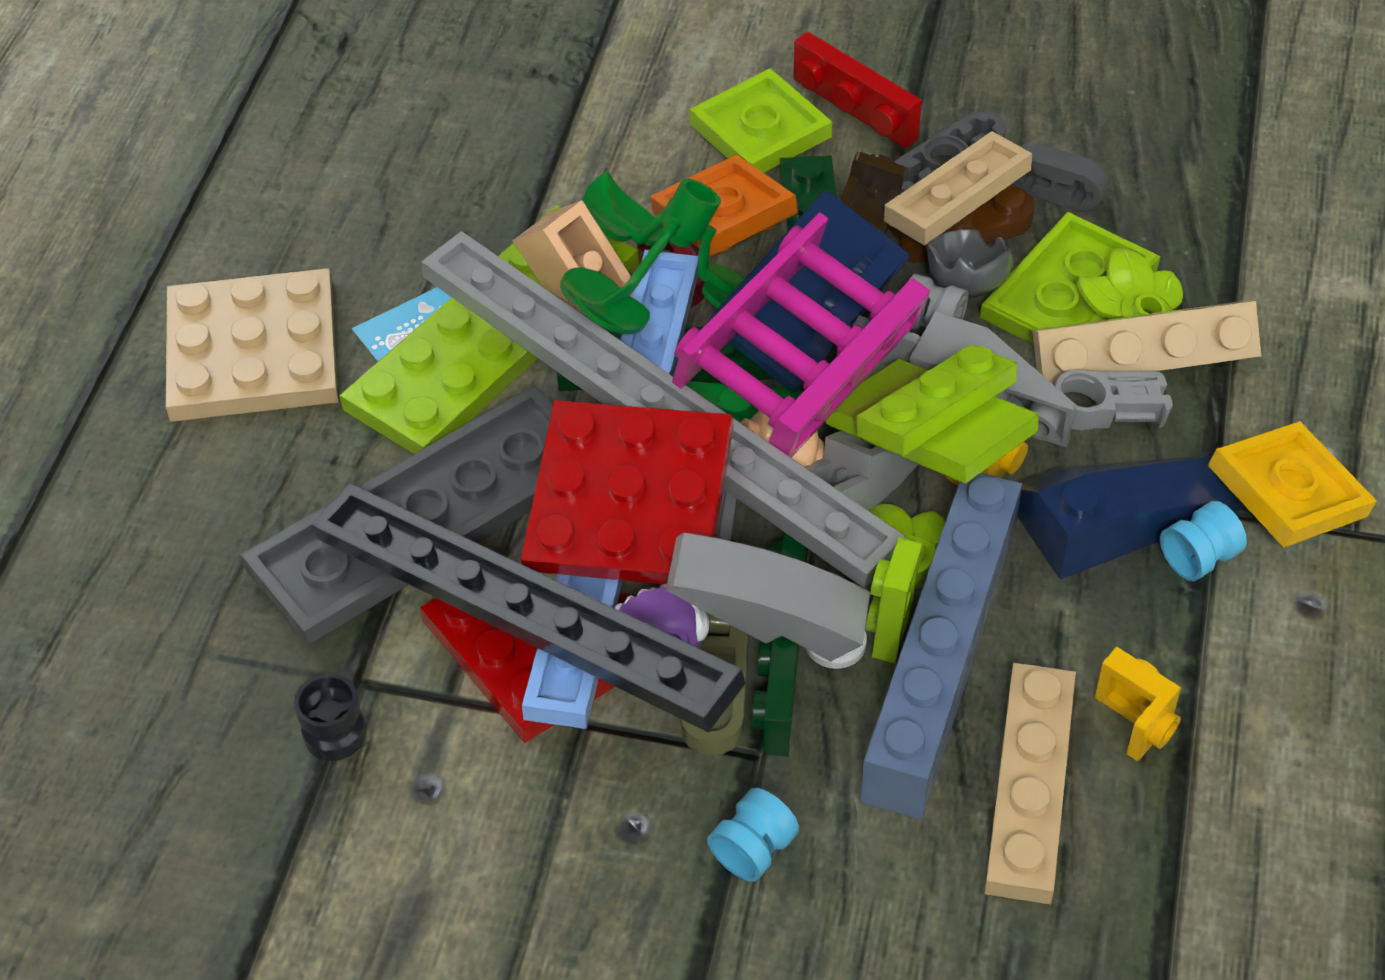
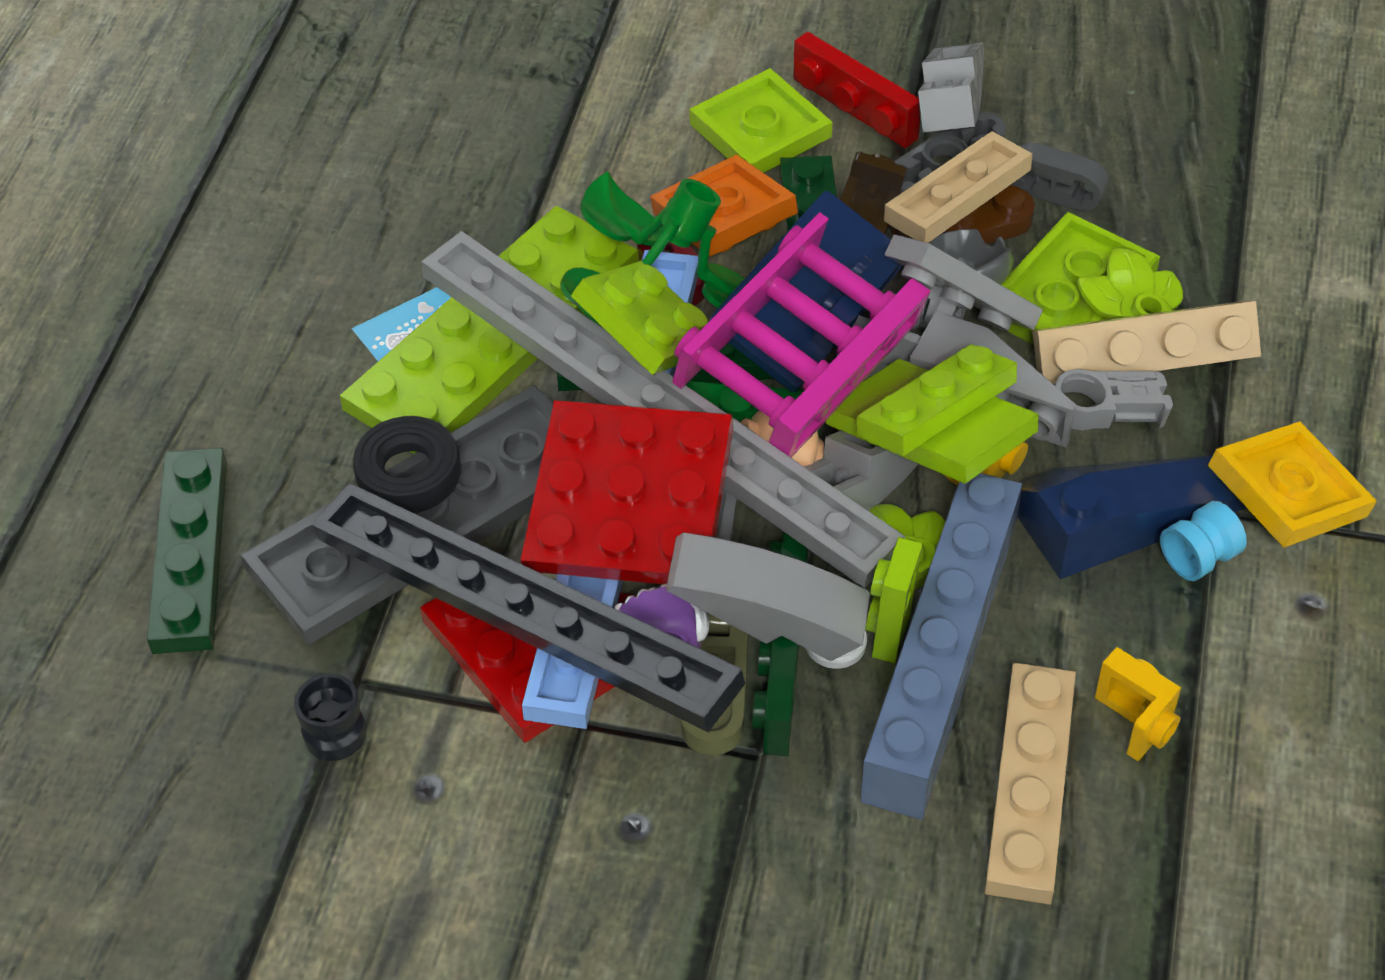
tan plate [166,268,339,422] -> none
light nougat slope [512,200,633,319] -> none
medium azure wheel [707,788,799,882] -> none
none -> dark green plate [147,448,227,654]
none -> black tyre [353,416,461,513]
none -> lime plate [571,261,708,375]
none -> light grey plate [885,234,1043,331]
none -> light grey slope [918,42,984,132]

